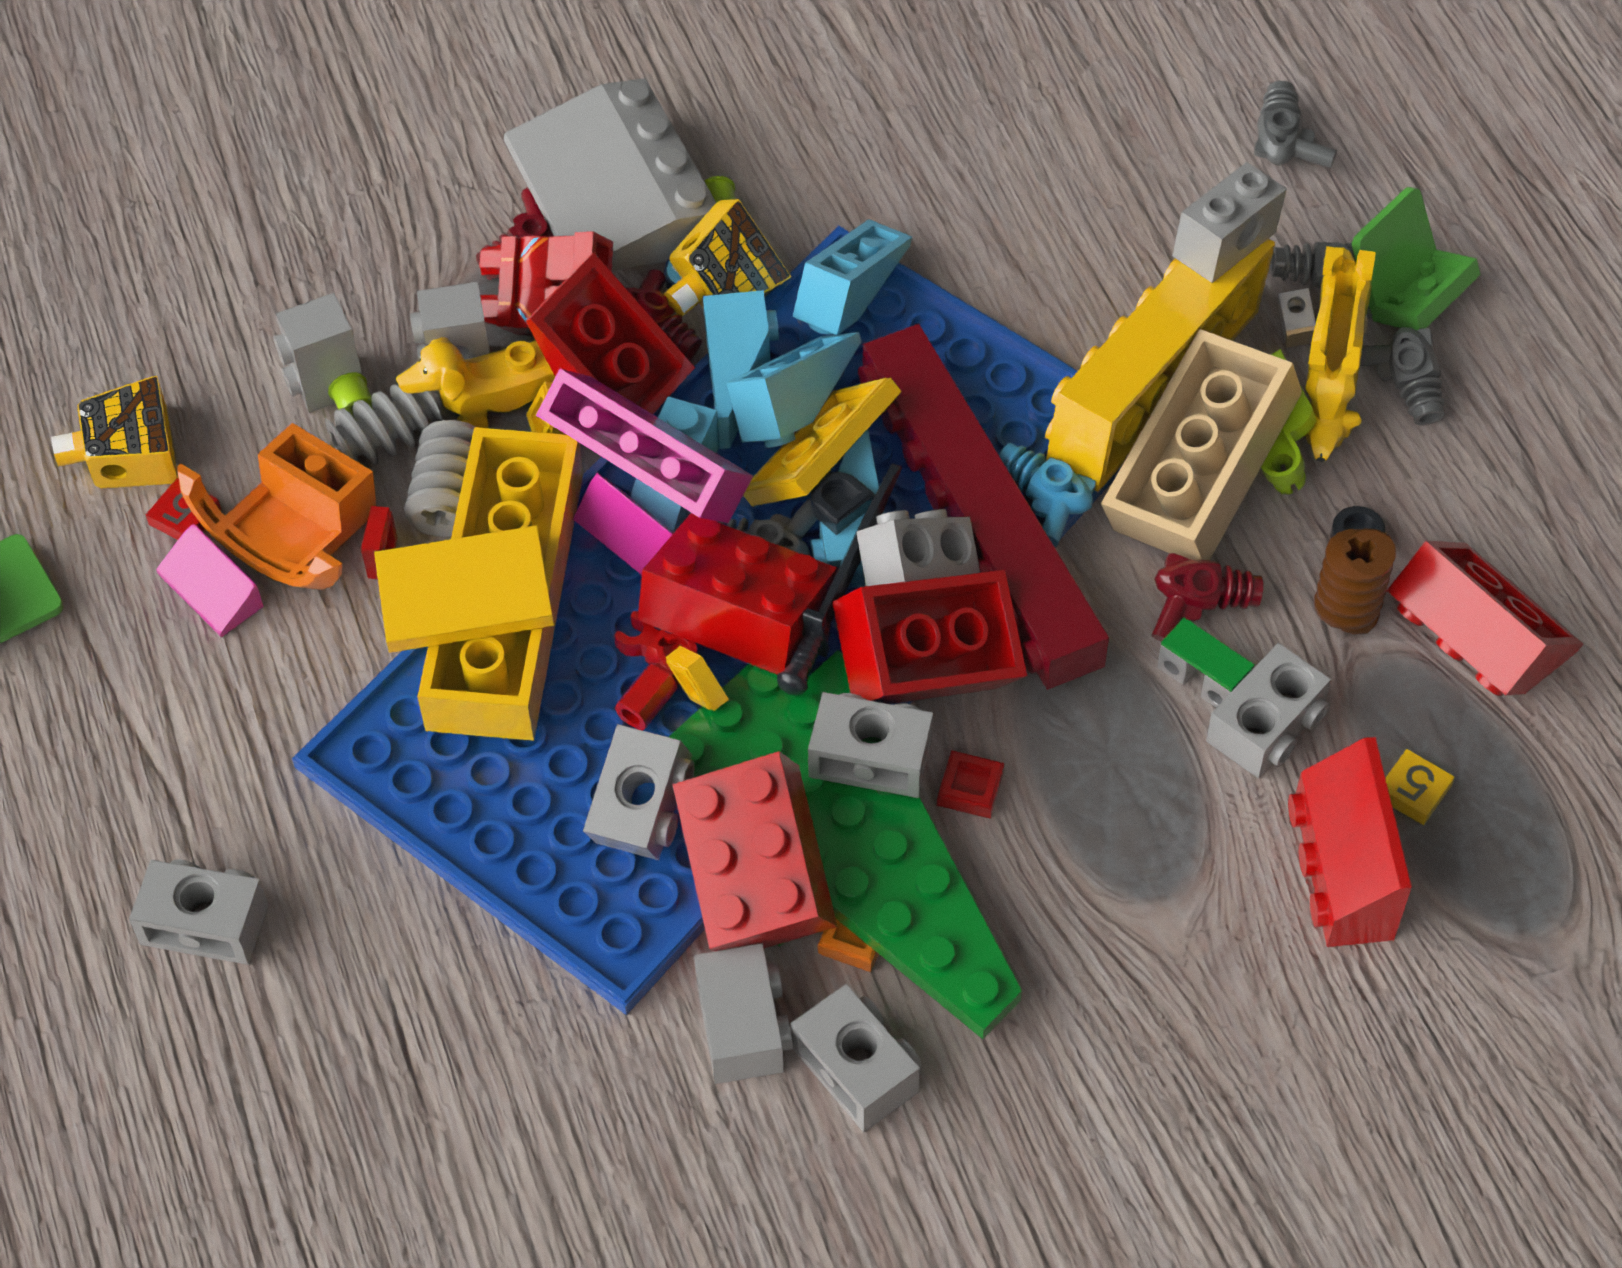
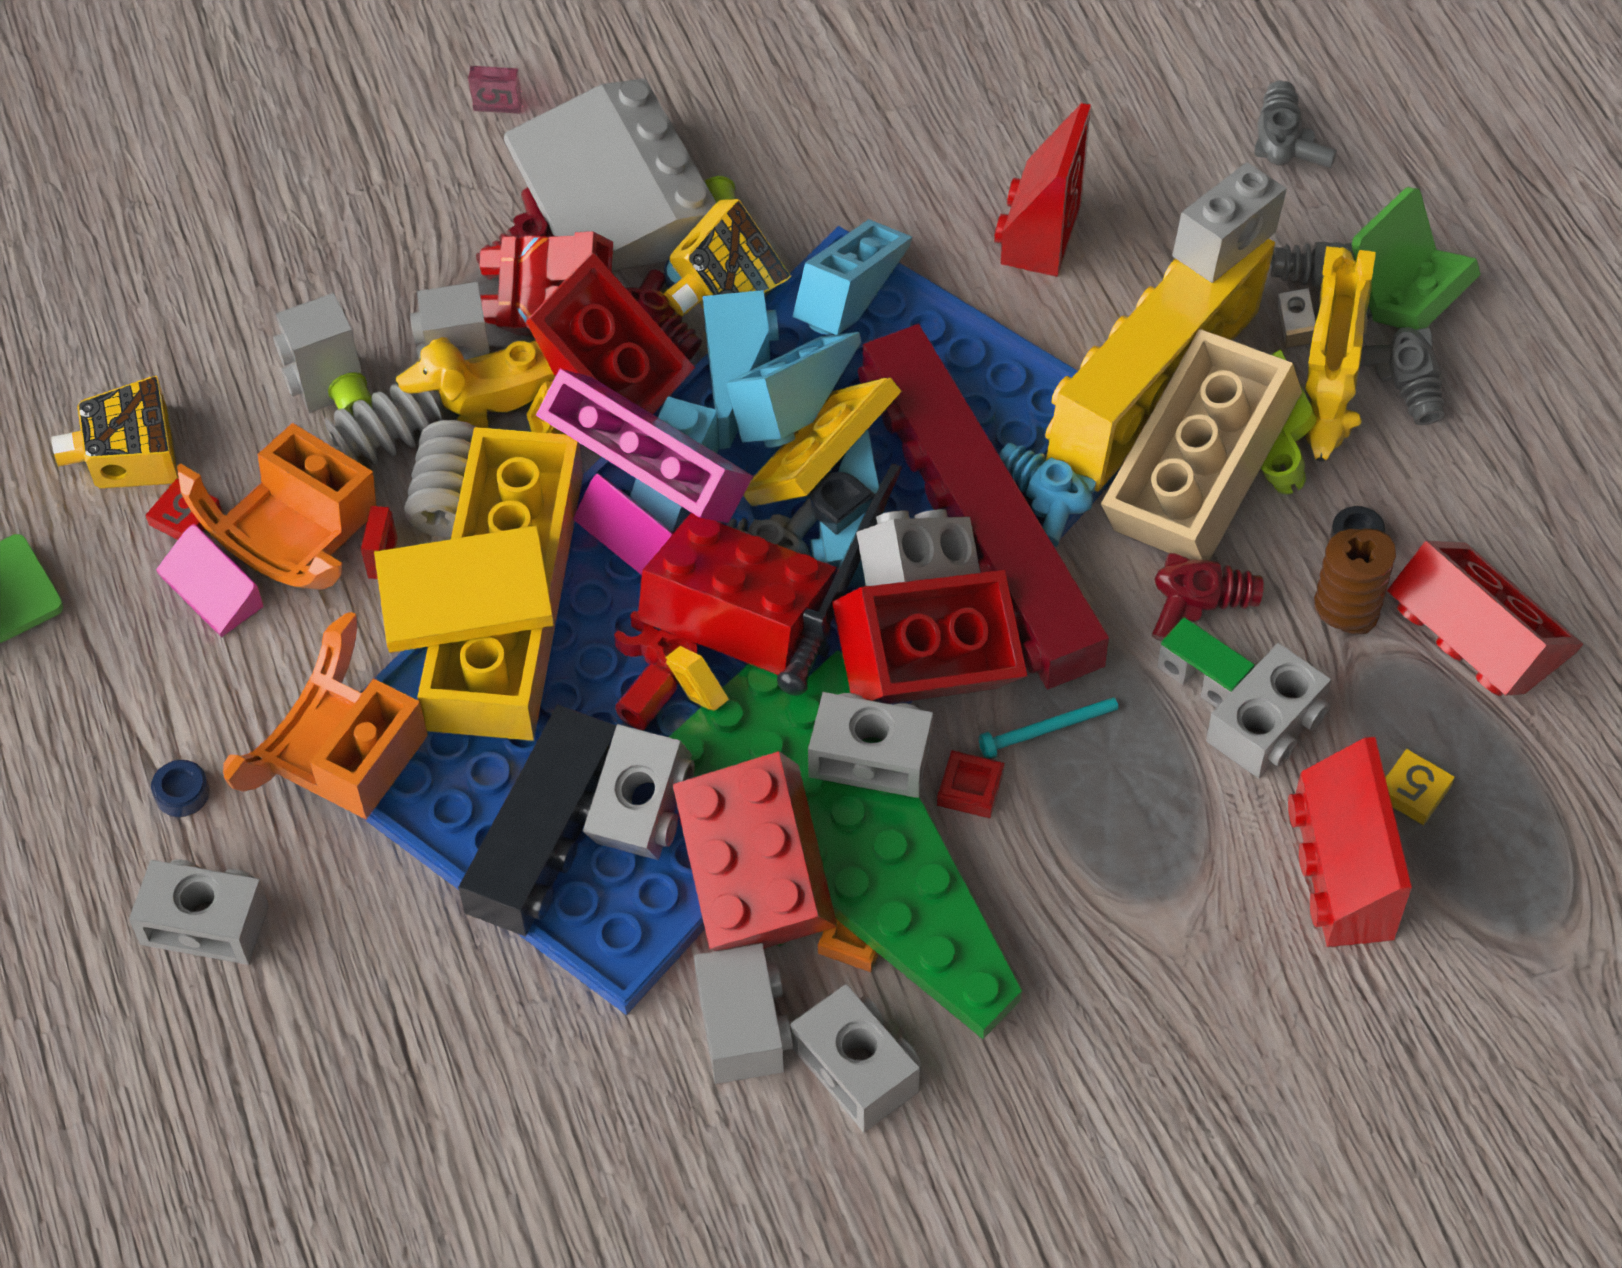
none -> dark blue tile [151,760,210,817]
none -> orange piece [223,612,428,820]
none -> black brick [458,704,616,937]
none -> clear pink tile [468,66,522,114]
none -> teal piece [978,697,1119,759]
none -> red slope [994,103,1091,277]

